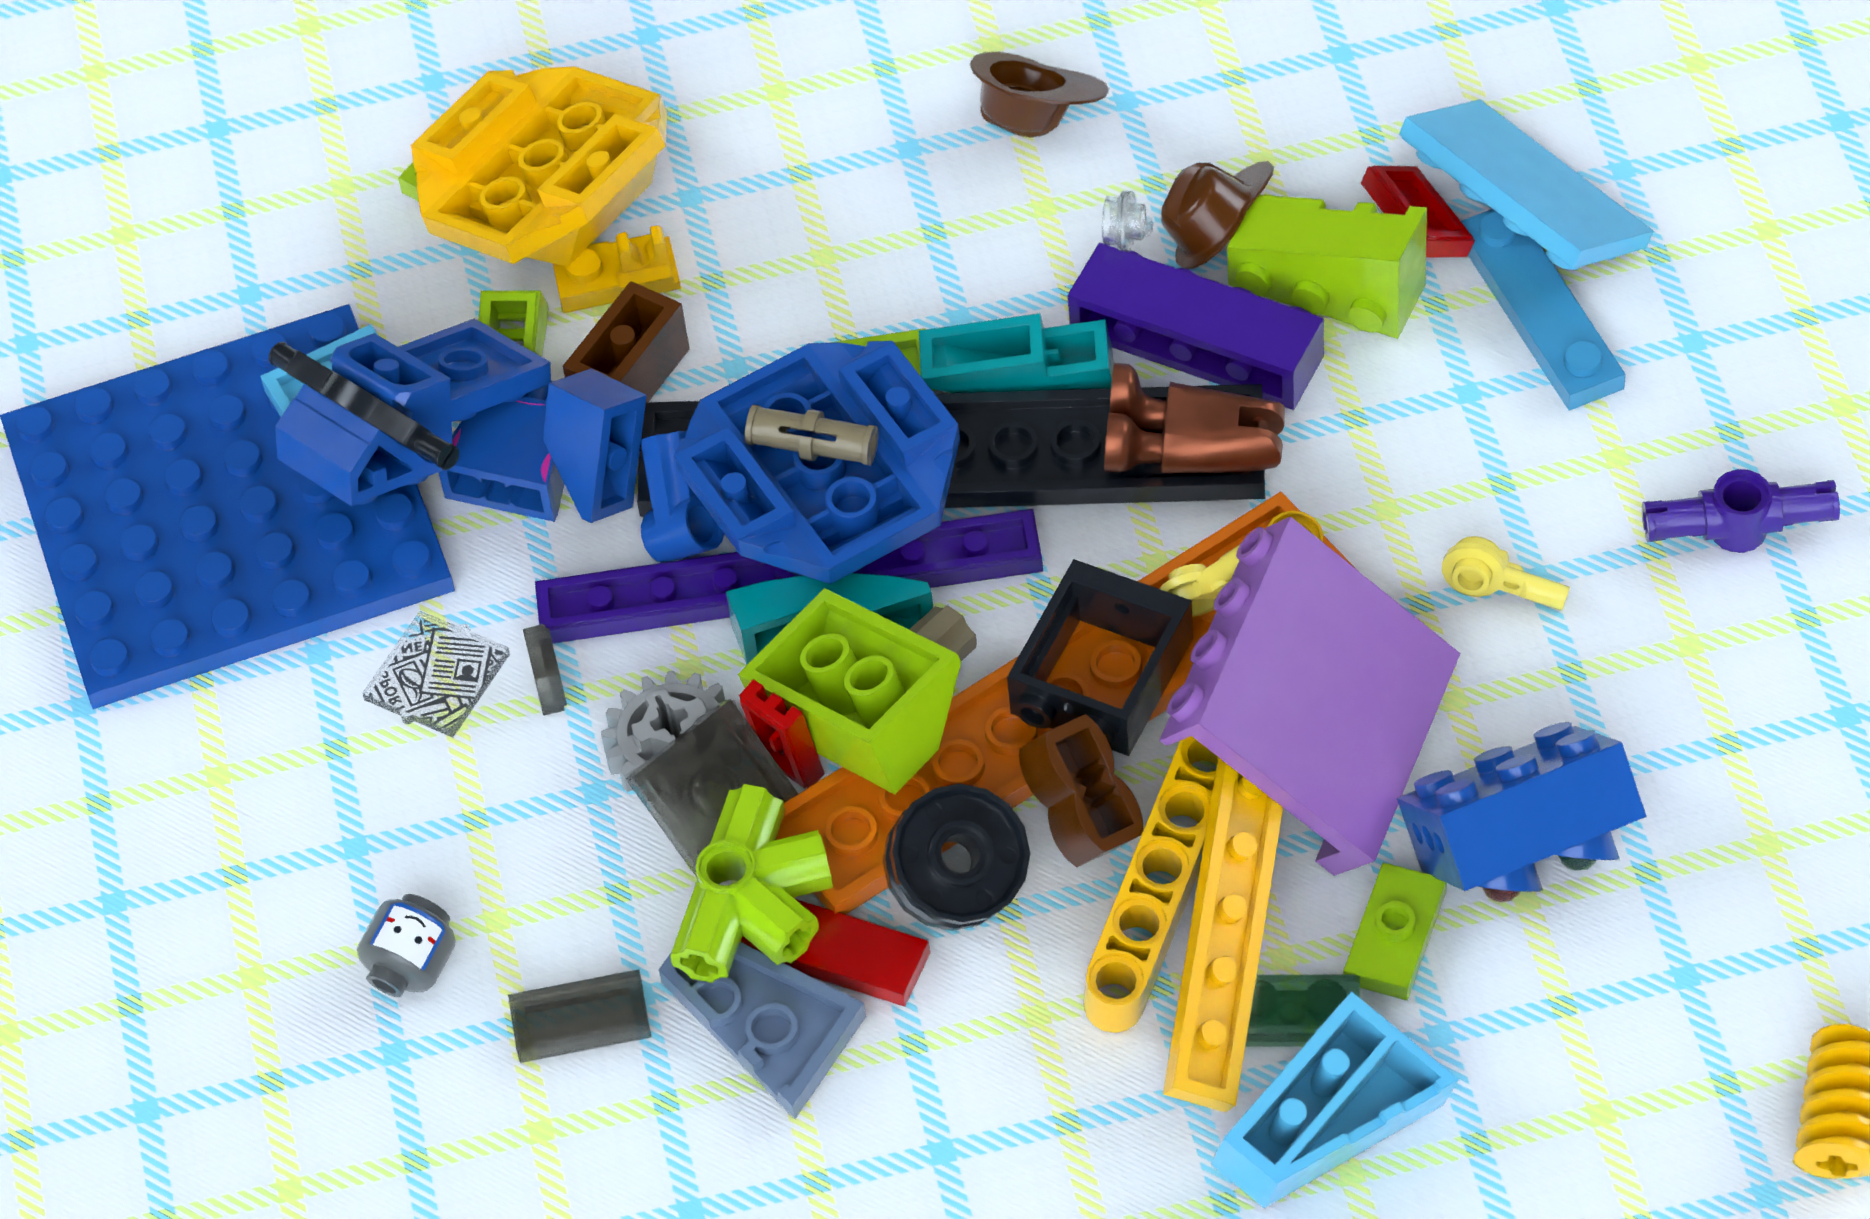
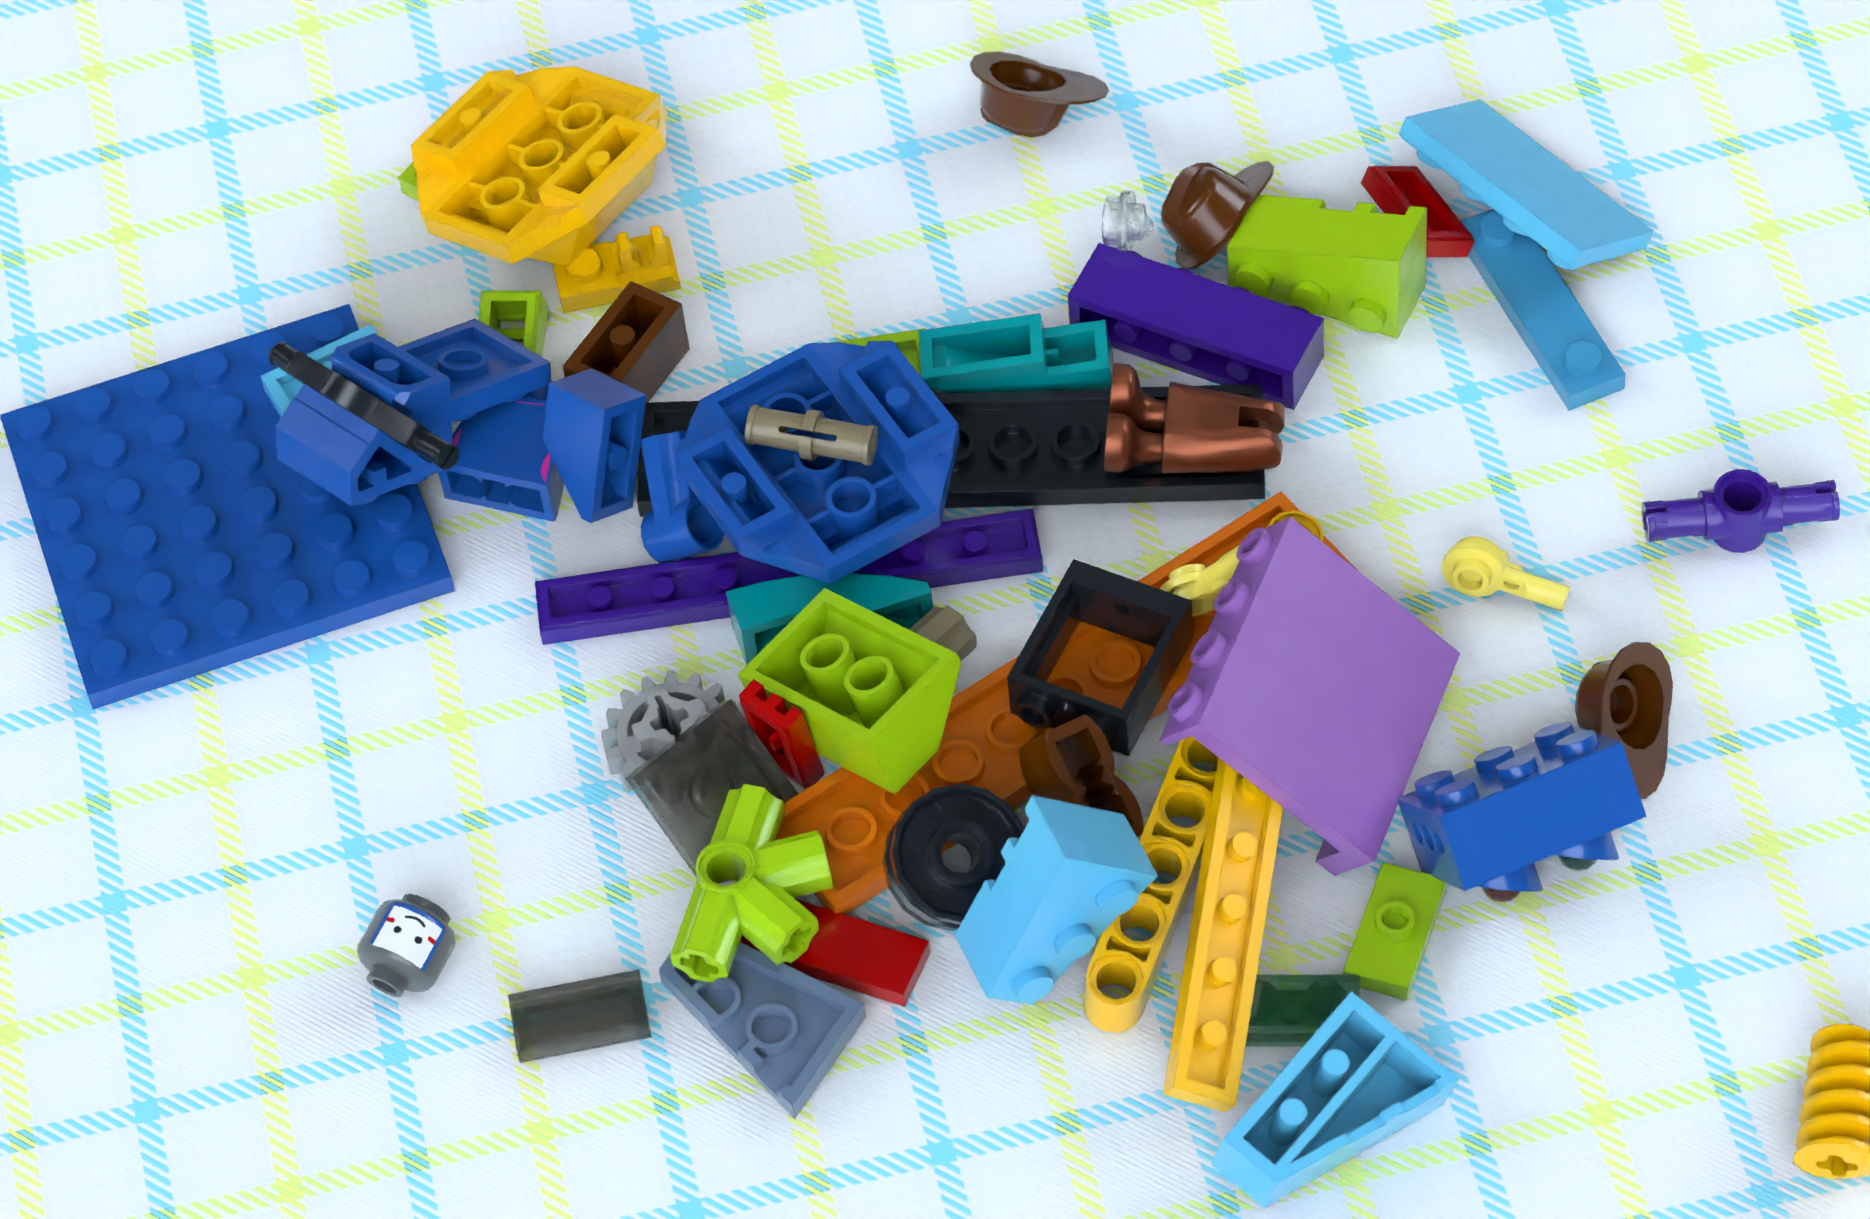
clear piece [362,611,510,738] -> none
clear smoke tile [523,624,567,716] -> none
none -> medium azure wedge [955,795,1158,1005]
none -> reddish brown piece [1575,642,1673,799]

